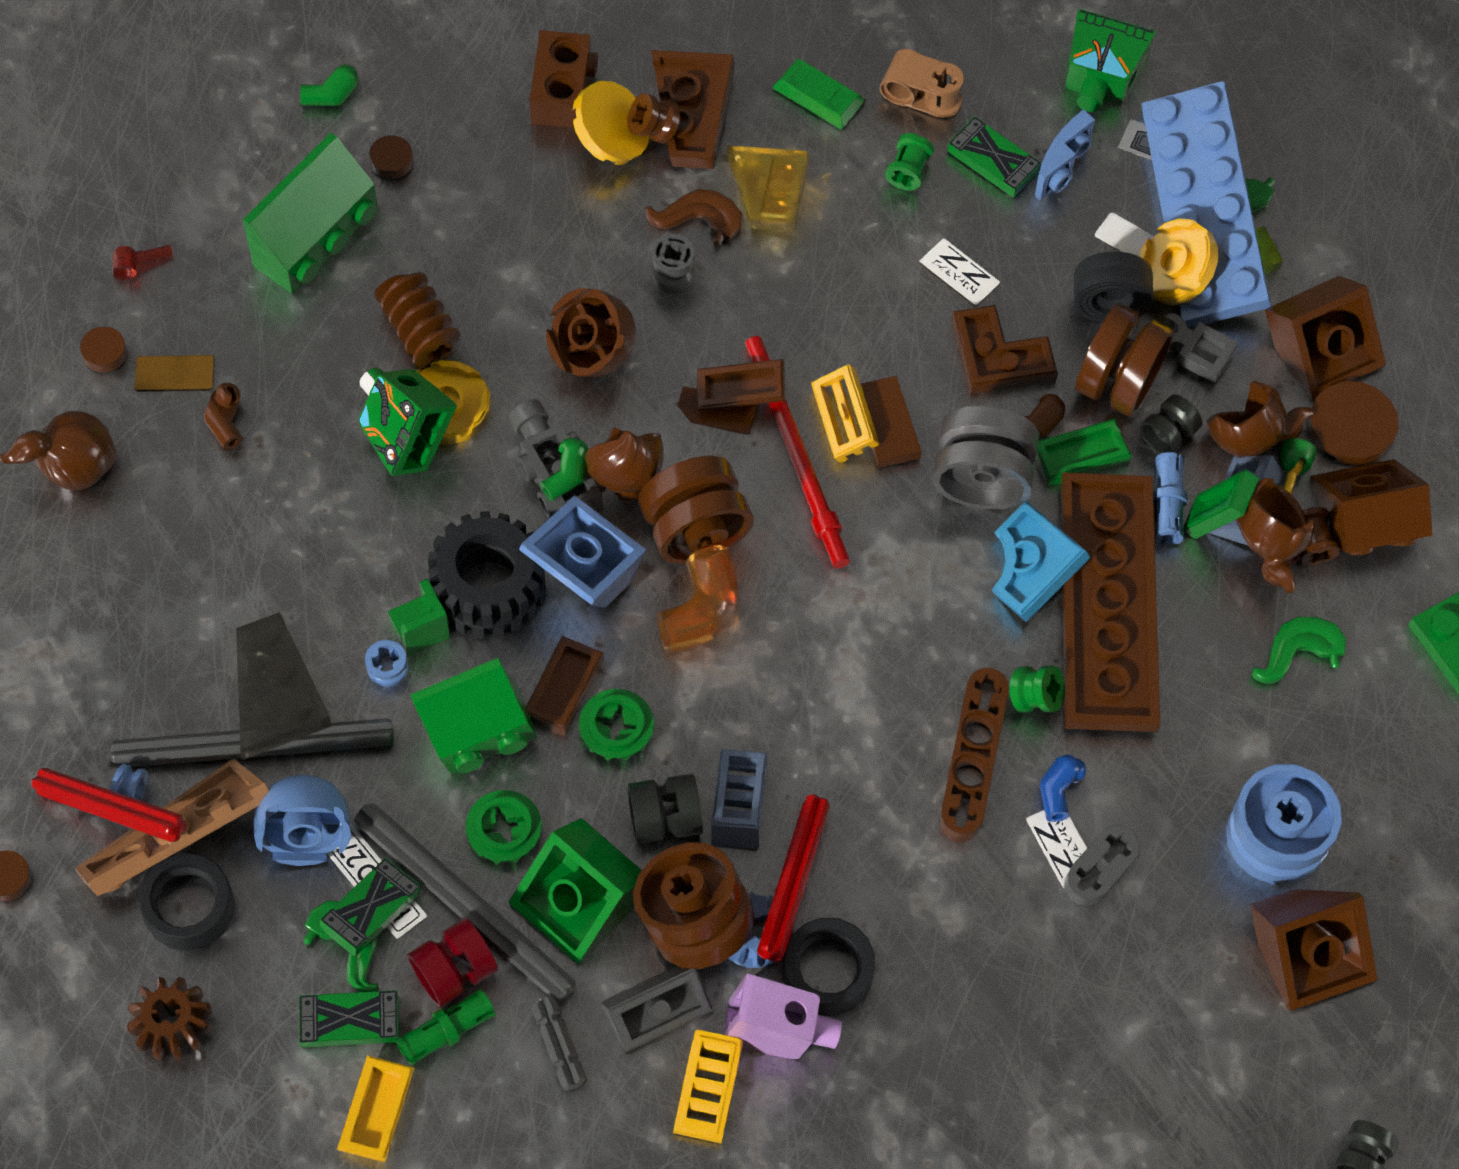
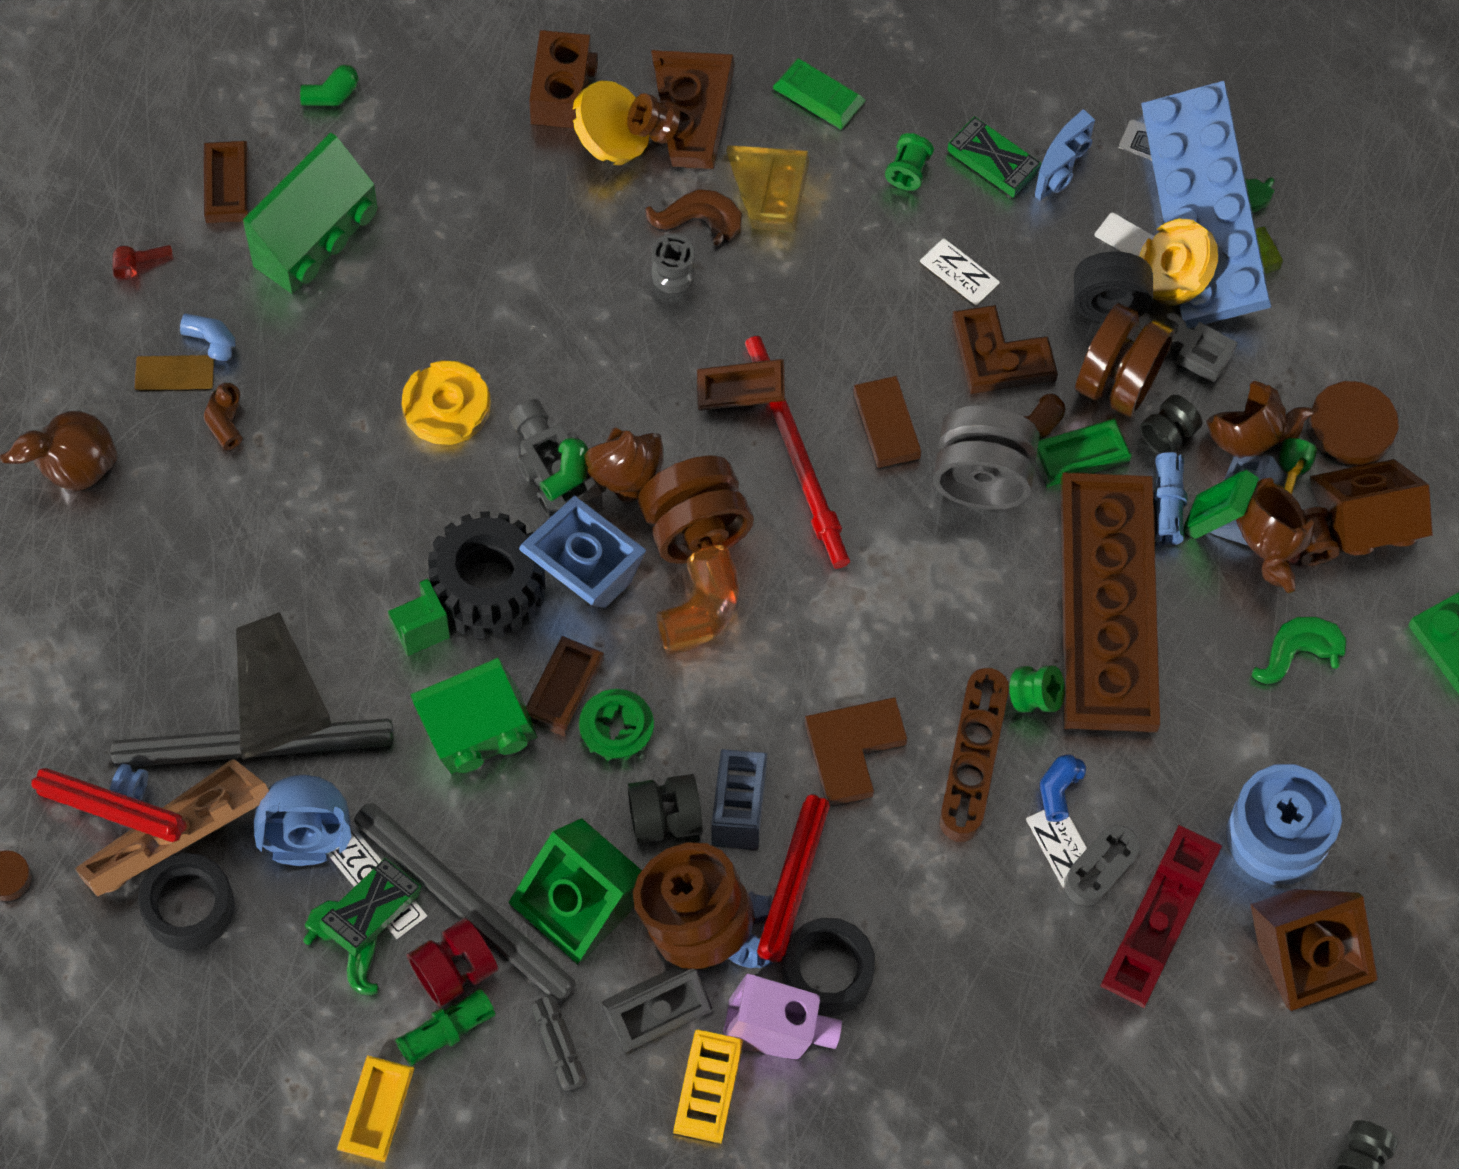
reddish brown tile [80,327,127,373] -> none
reddish brown gear [127,976,212,1061] -> none
tile [299,990,399,1048] -> none
green torso [359,368,457,476] -> none
medium blue bush [365,640,408,687] -> none
reddish brown tile [369,135,413,180] -> none
reddish brown piece [374,272,461,370] -> none
green gear [466,790,542,865] -> none
reddish brown cylinder [546,288,637,378] -> none
reddish brown sticker [678,386,757,434] -> none
yellow tile [811,364,880,463] -> none
medium nougat piece [879,49,964,119] -> none
dark azure tile [992,501,1090,622] -> none
green torso [1065,9,1155,112] -> none
reddish brown slope [1265,276,1386,400] -> none
none -> medium blue arm [180,313,236,361]
none -> reddish brown tile [204,141,249,224]
none -> reddish brown tile [804,697,907,806]
none -> dark red slope [1100,825,1222,1008]

